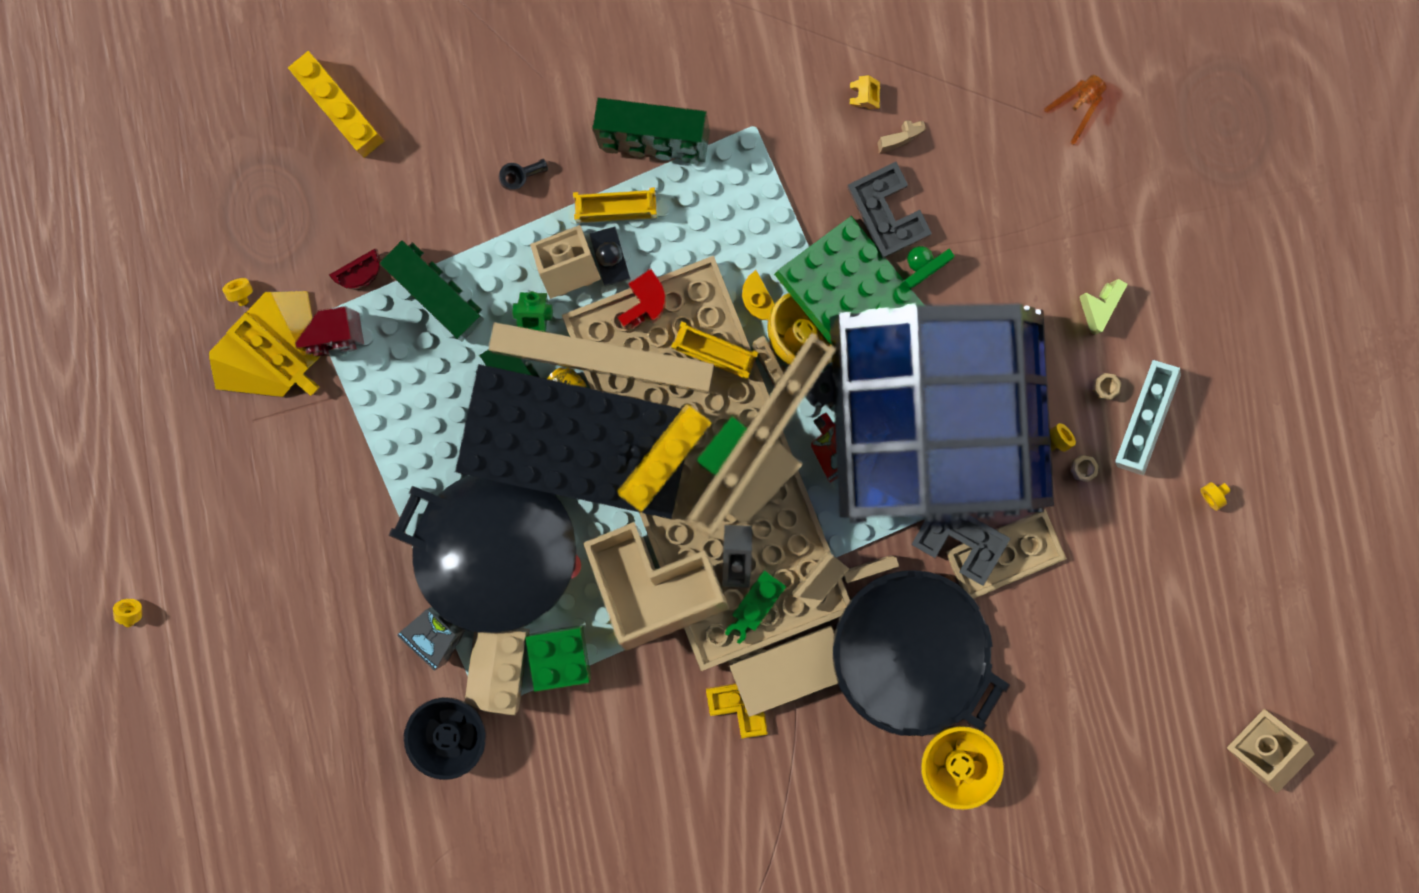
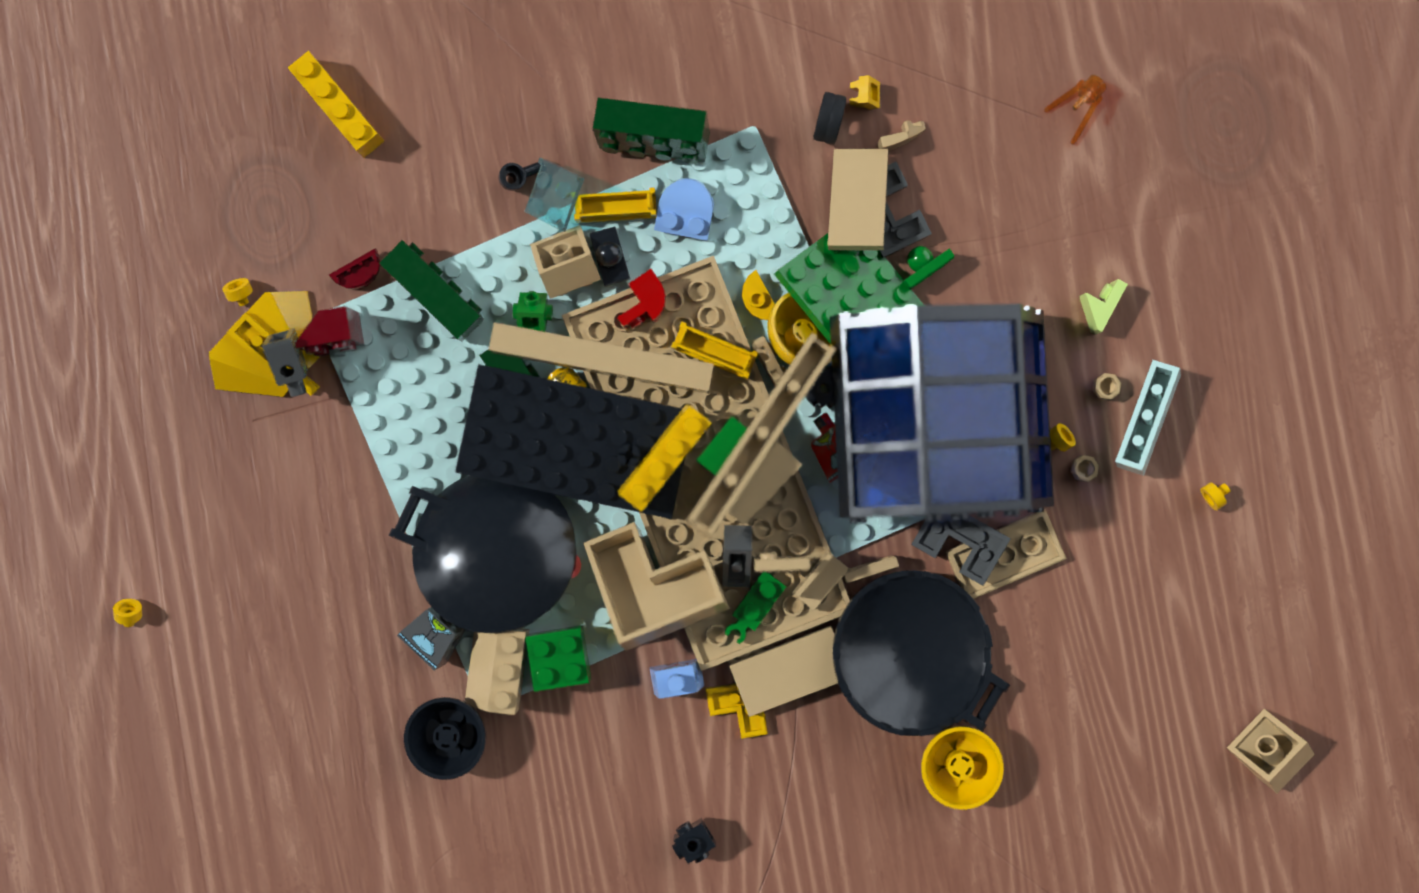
none -> dark grey torso [262,328,308,397]
none -> clear light blue piece [525,158,585,232]
none -> light blue torso [649,659,705,699]
none -> light blue slope [654,178,714,241]
none -> black brick [672,818,716,864]
none -> tan wing [753,551,810,571]
none -> black tyre [813,92,846,144]
none -> tan tile [828,149,889,250]

